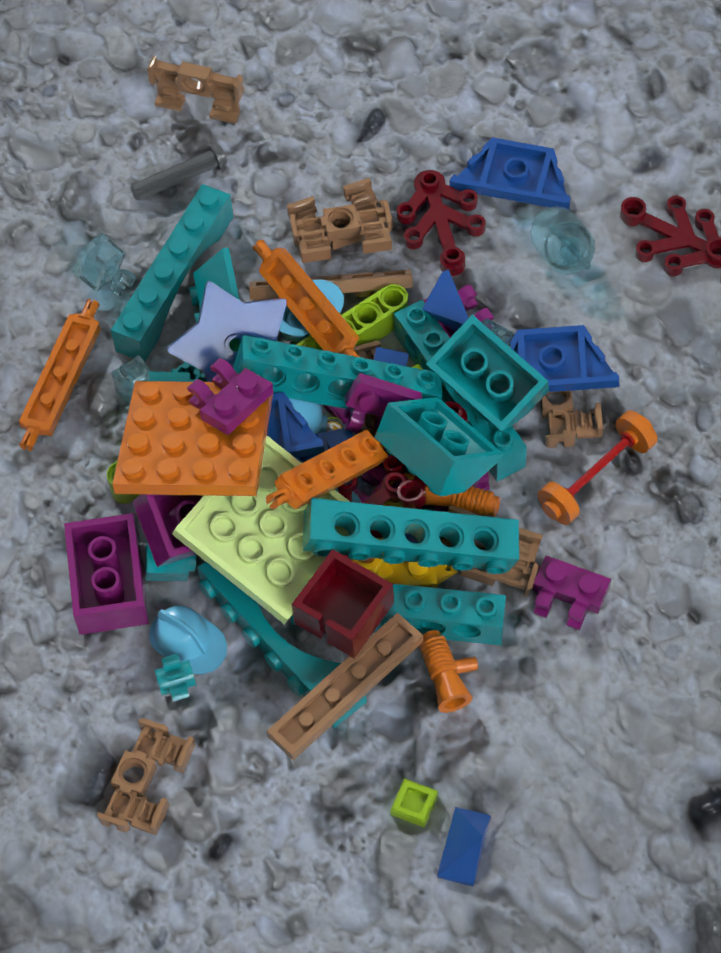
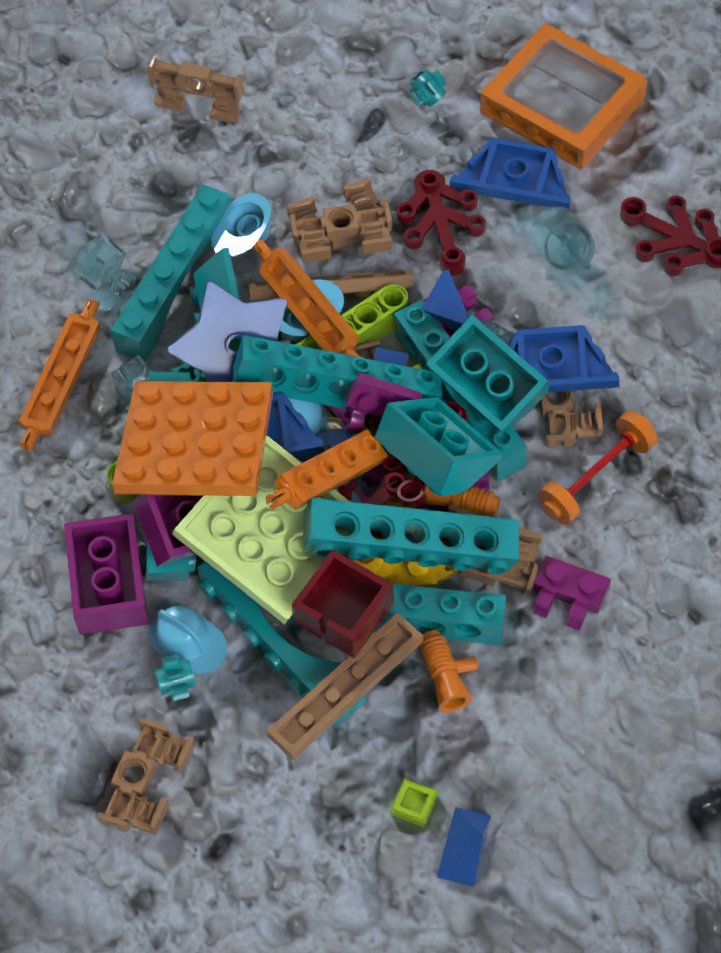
dark grey axle [130,145,227,200] -> none
magenta plate [187,358,274,435] -> none
none -> medium azure piece [211,193,272,257]
none -> teal gear [409,68,446,107]
none -> piece [480,23,647,170]

